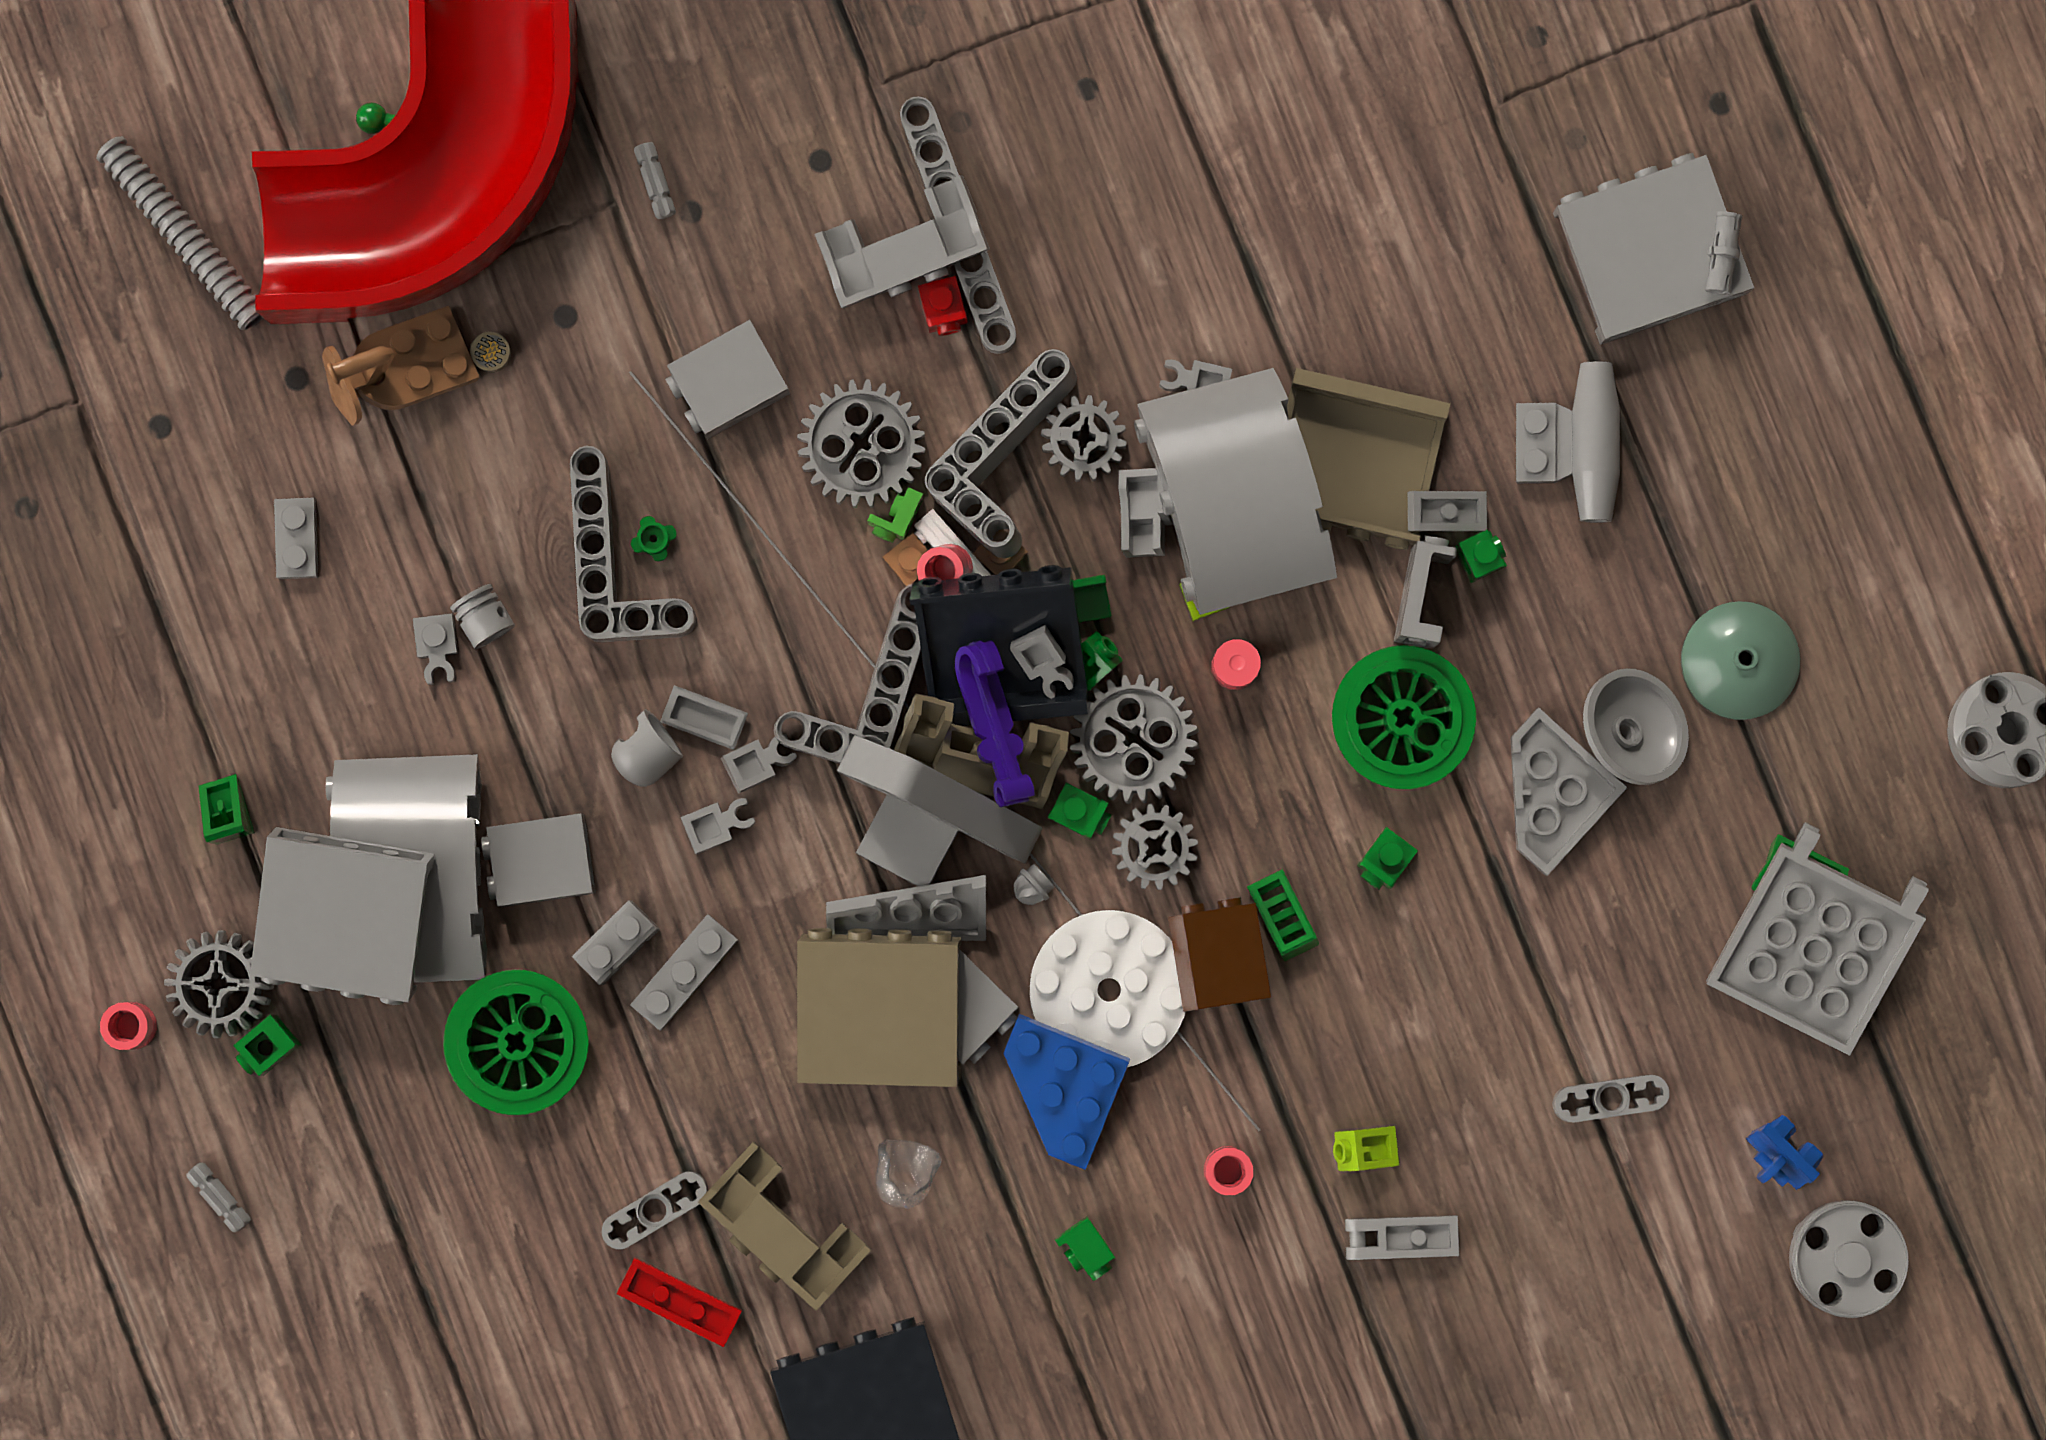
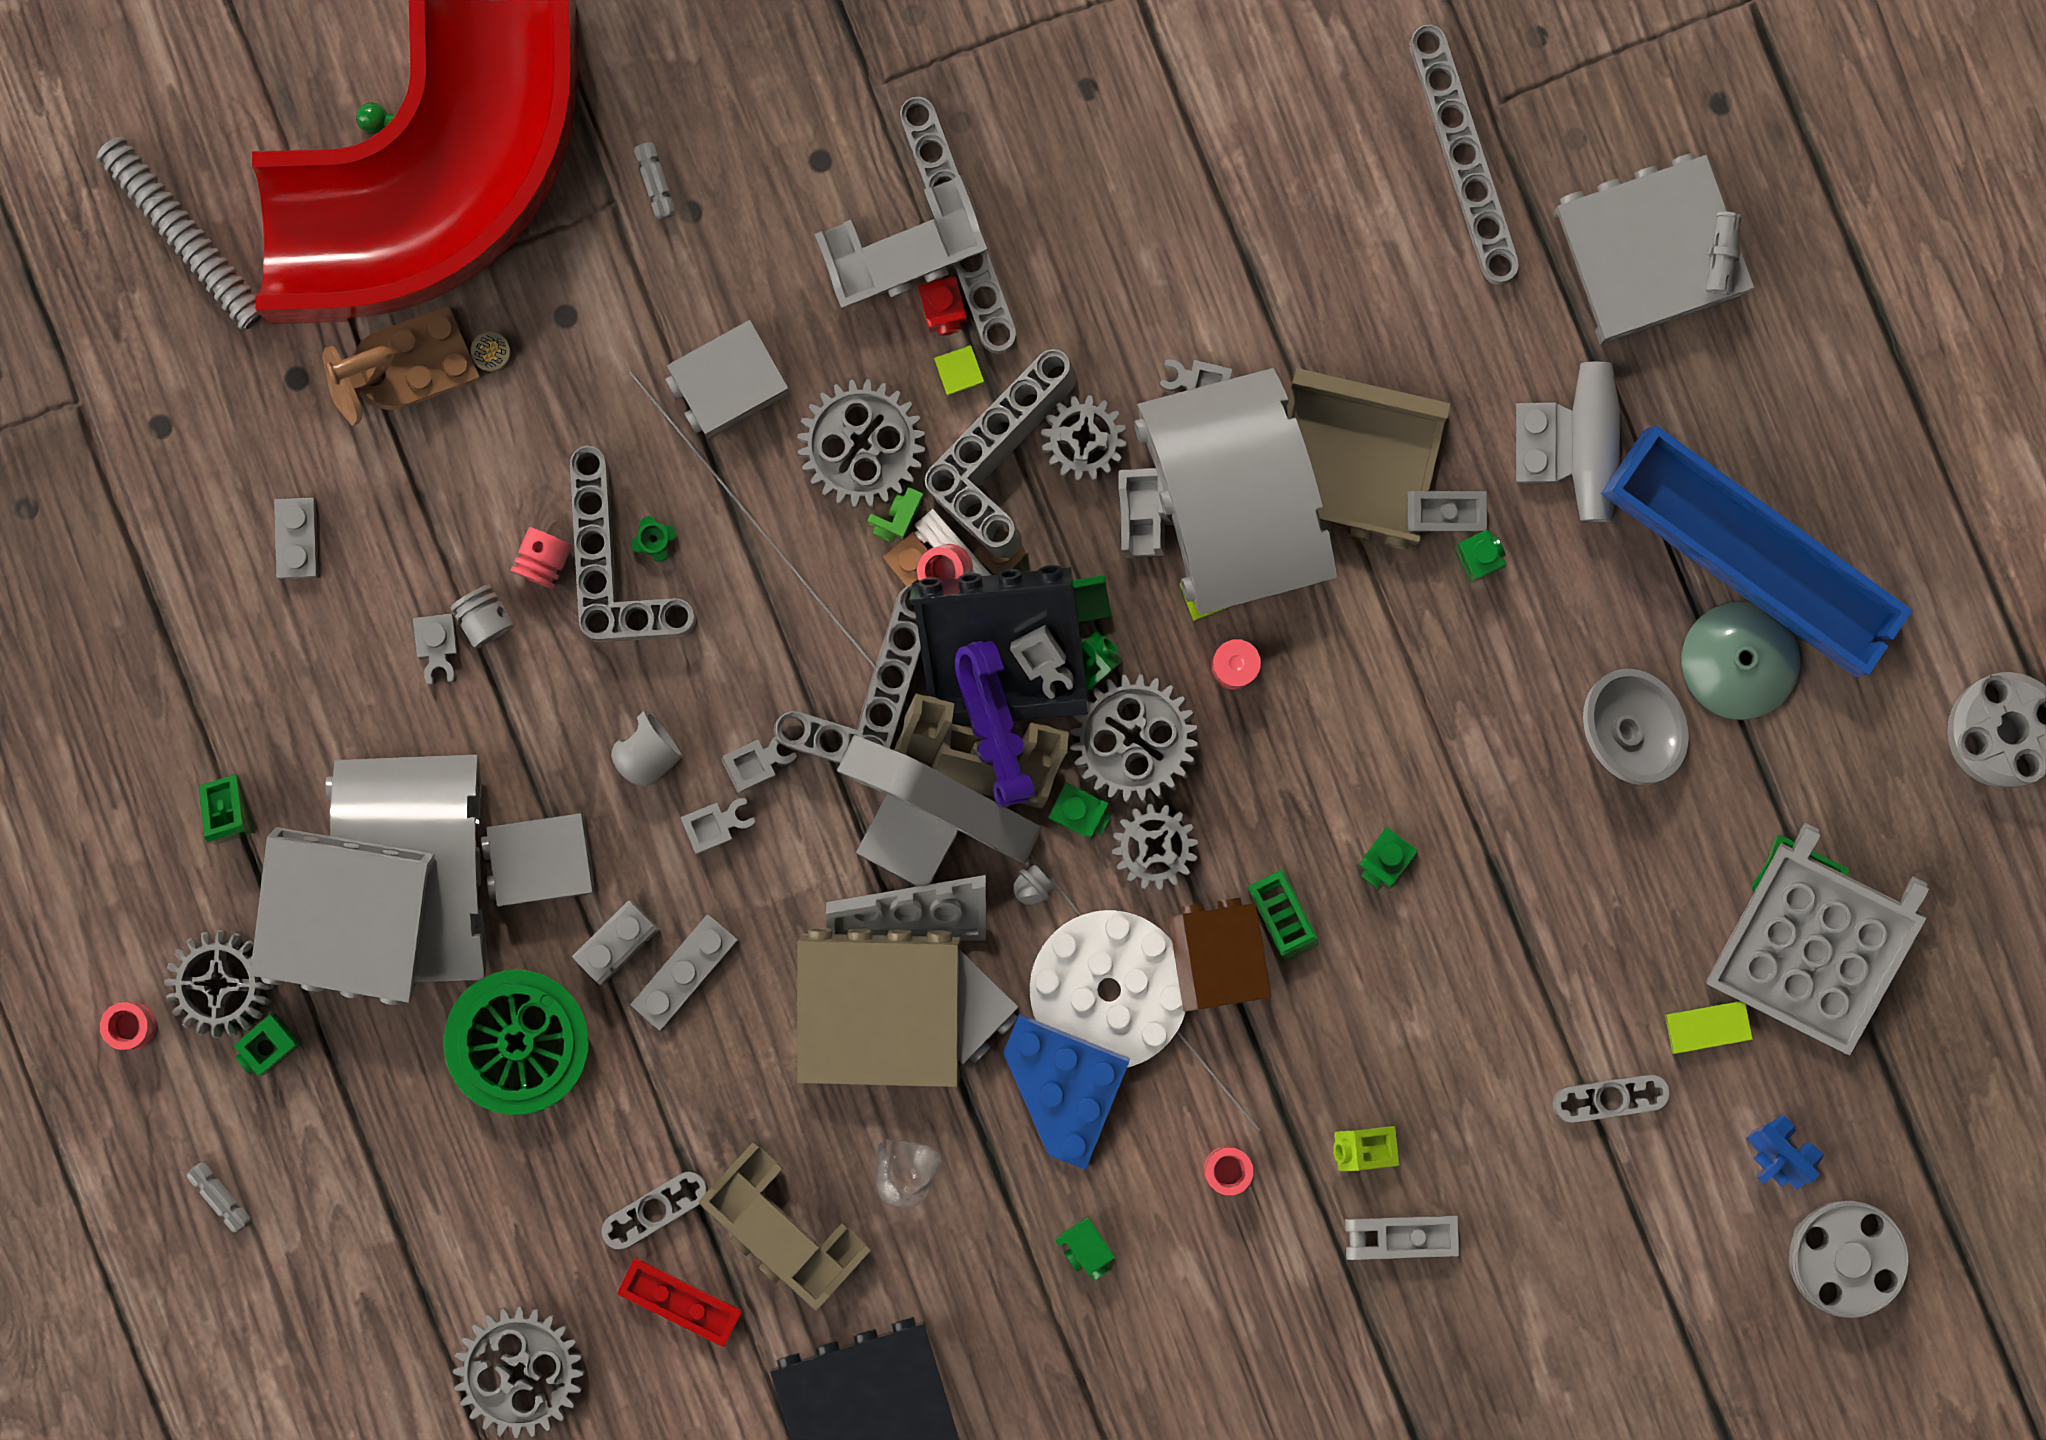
light grey tile [660,685,748,750] -> none
green piece [1332,645,1476,789] -> none
light grey panel [1394,536,1457,649] -> none
light grey plate [1510,708,1627,876] -> none
none -> light grey gear [453,1306,585,1438]
none -> coral piece [510,527,573,590]
none -> lime tile [934,345,984,397]
none -> light grey beam [1409,24,1519,285]
none -> blue piece [1601,425,1913,677]
none -> lime tile [1665,1001,1753,1054]

